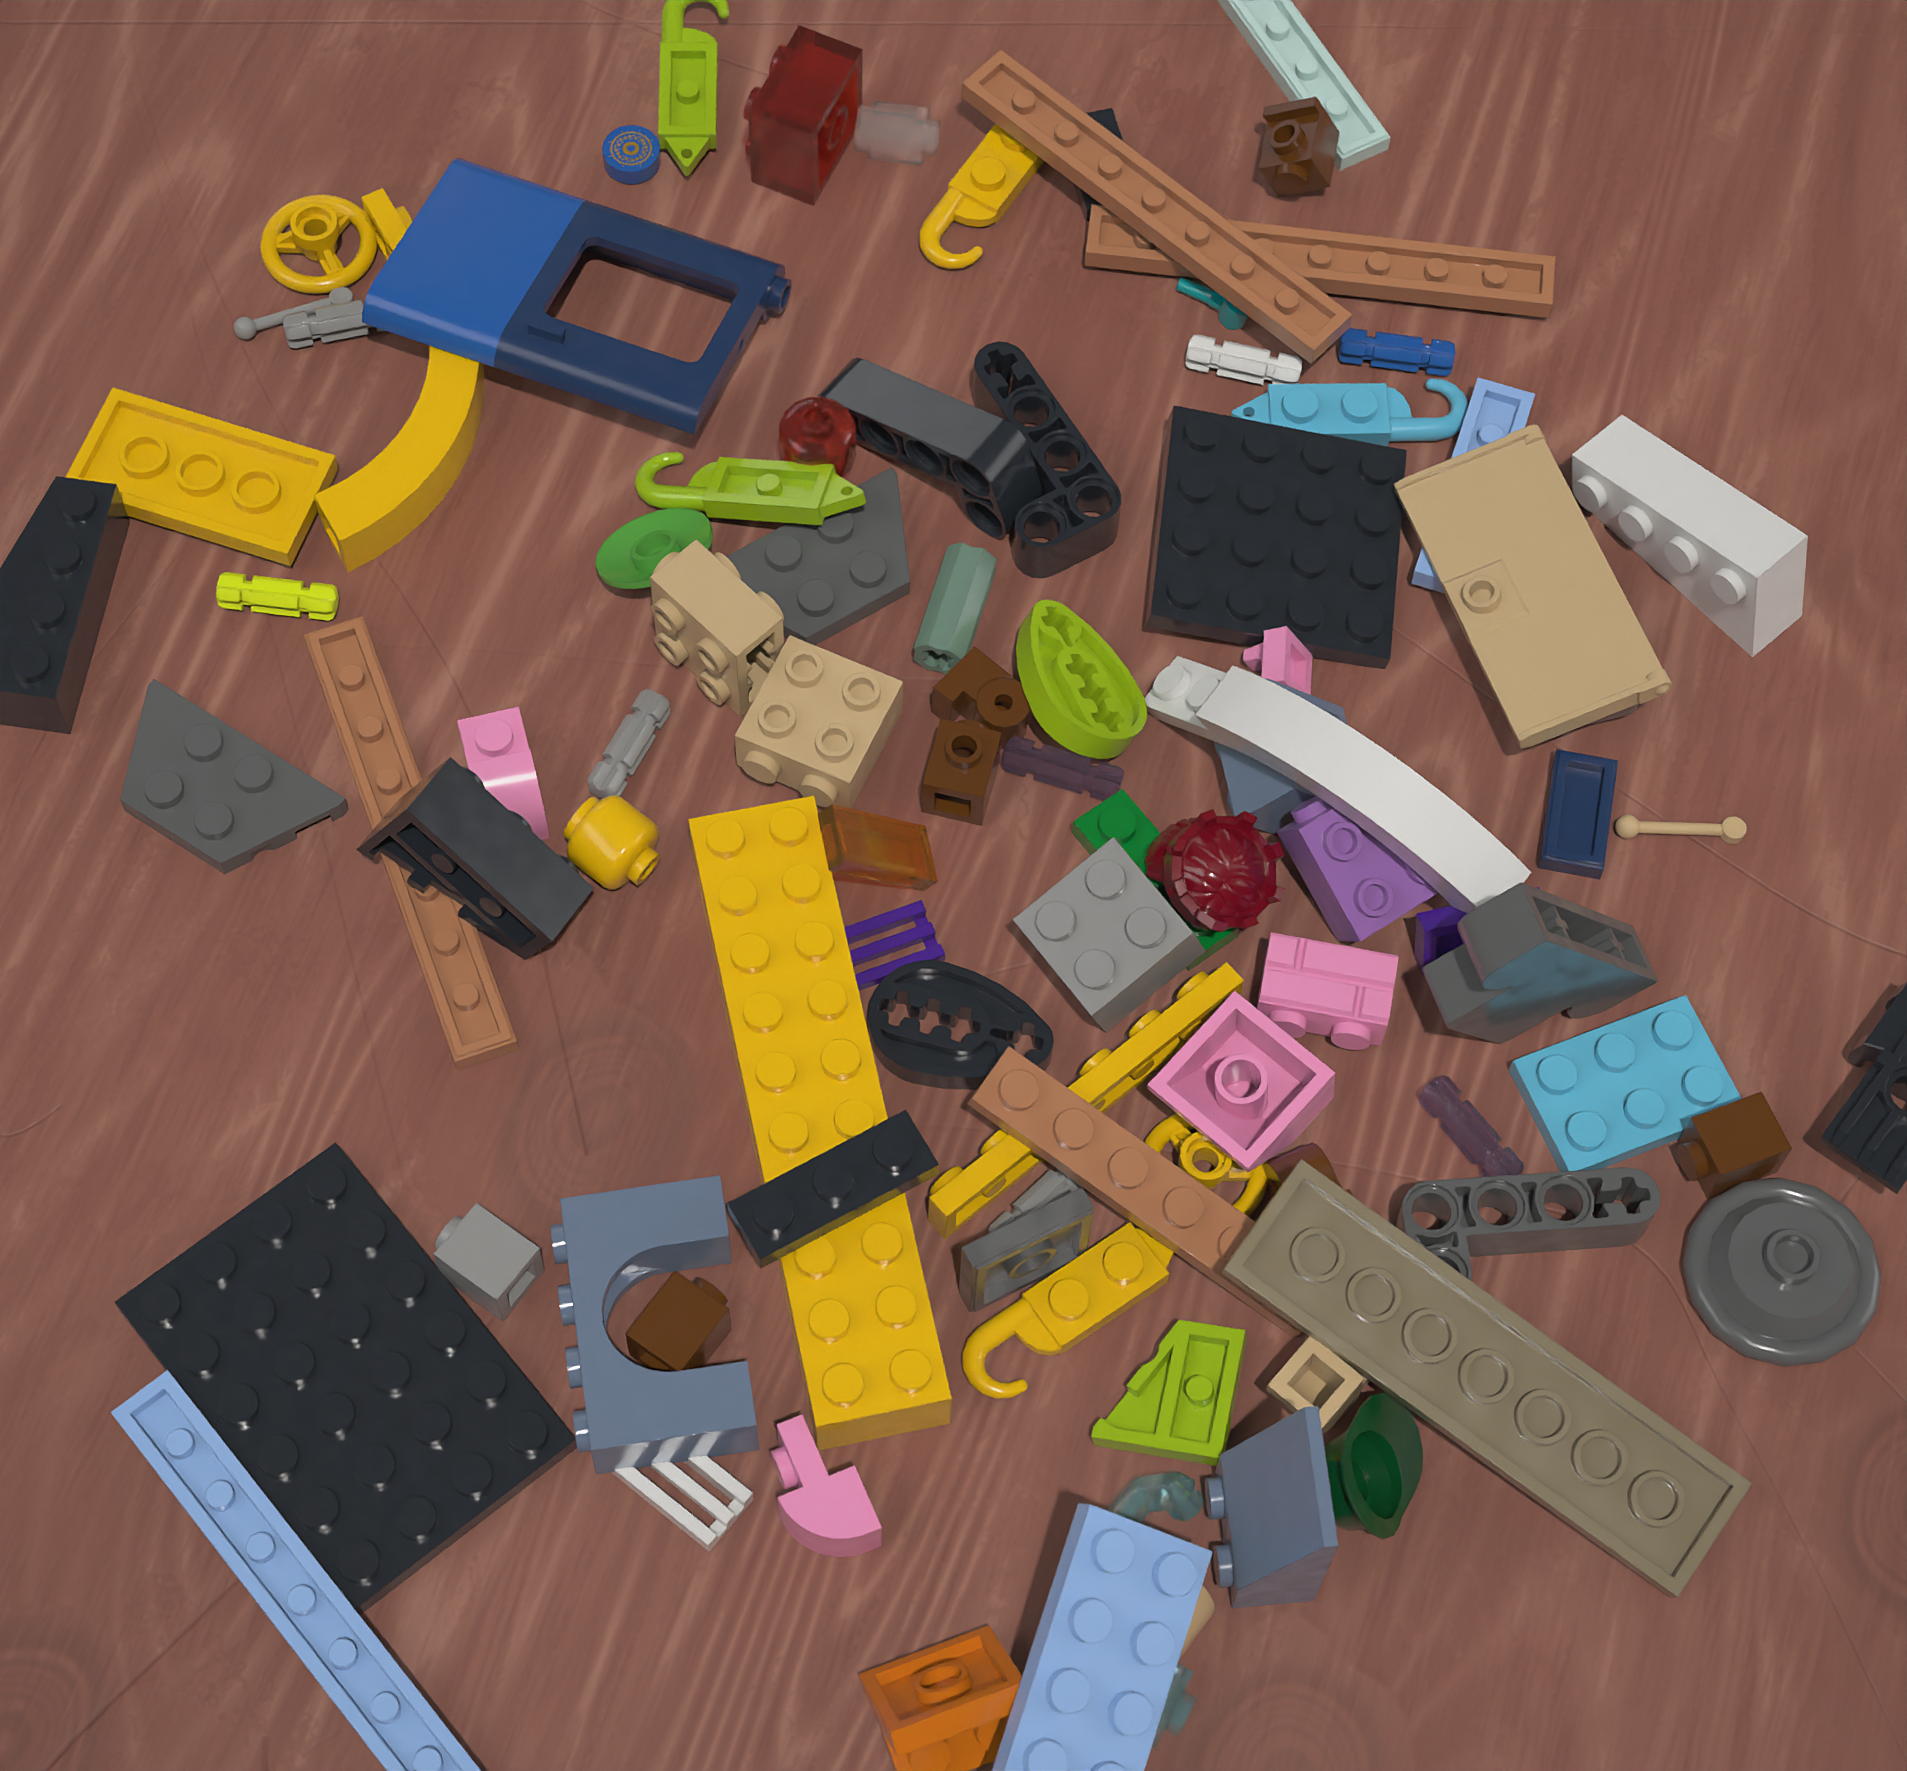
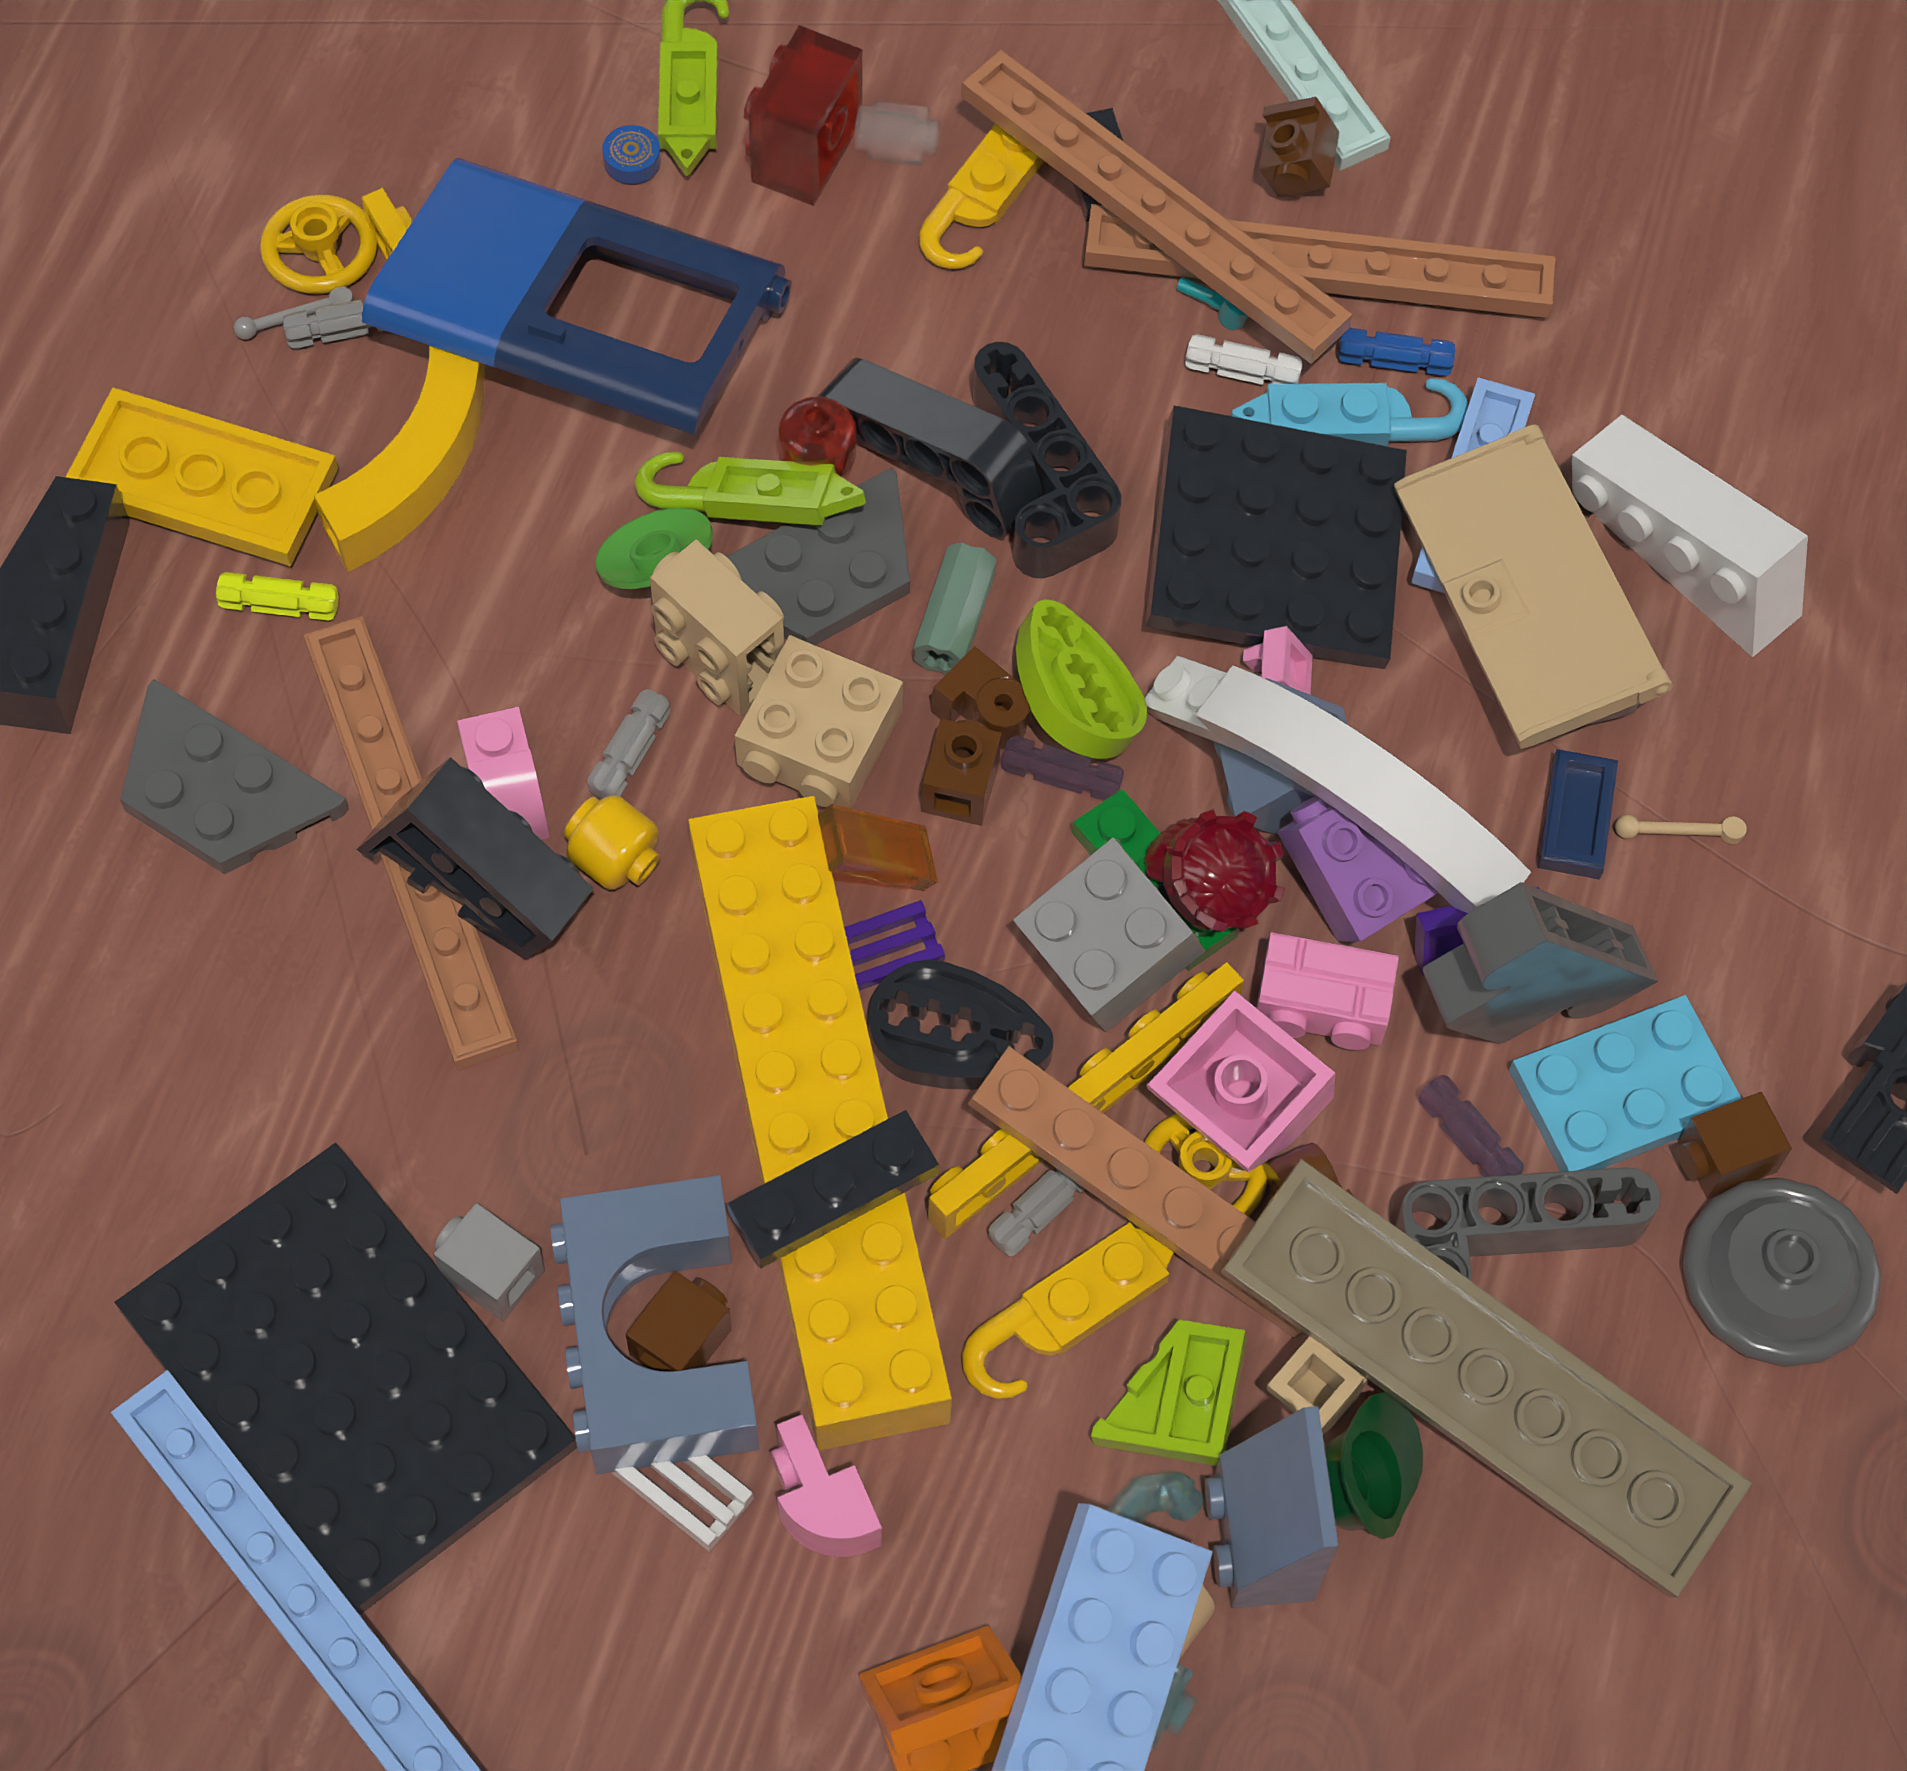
flat silver tile [959,1187,1094,1313] -> none

